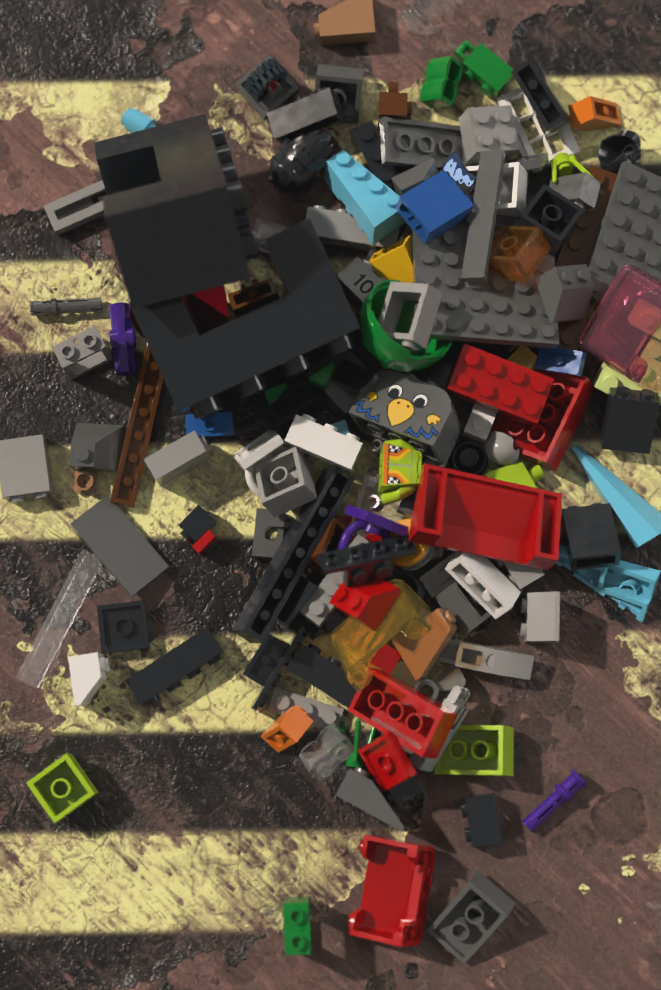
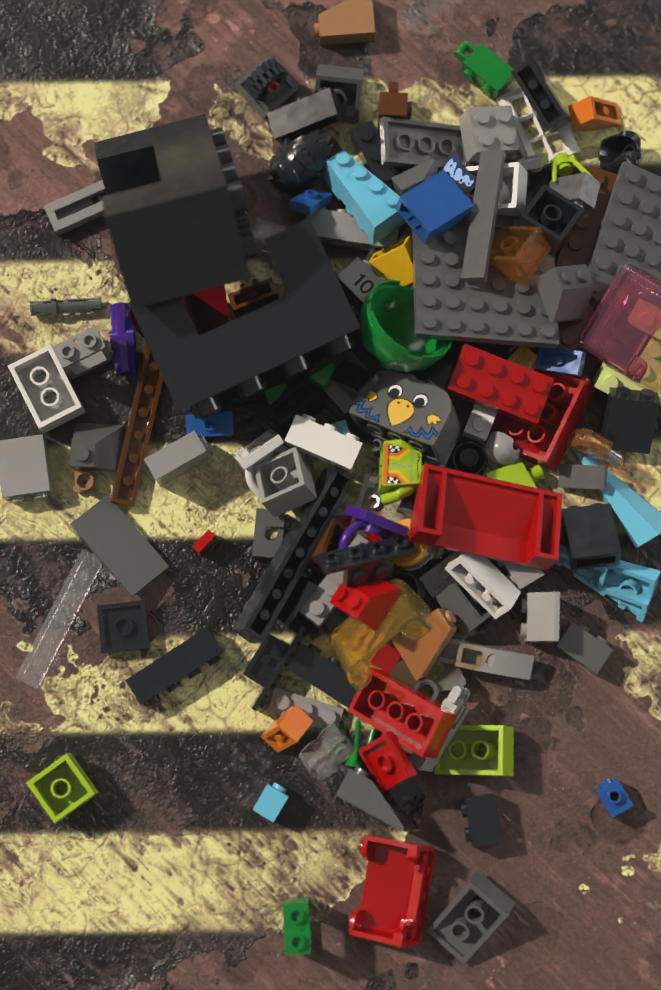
white slope [68,652,110,707] -> none
medium azure brick [121,108,156,133] -> none
black brick [179,504,217,543] -> none
light grey window [378,282,443,351] -> none
green brick [420,56,463,109] -> none
dark purple pin [521,769,588,832] -> none
none -> white brick [8,344,86,433]
none -> medium azure brick [252,782,289,823]
none -> blue plate [289,188,333,215]
none -> dark grey brick [554,622,613,675]
none -> dark grey tile [558,464,608,490]
none -> clear orange piece [566,428,622,462]
none -> blue brick [594,777,634,818]

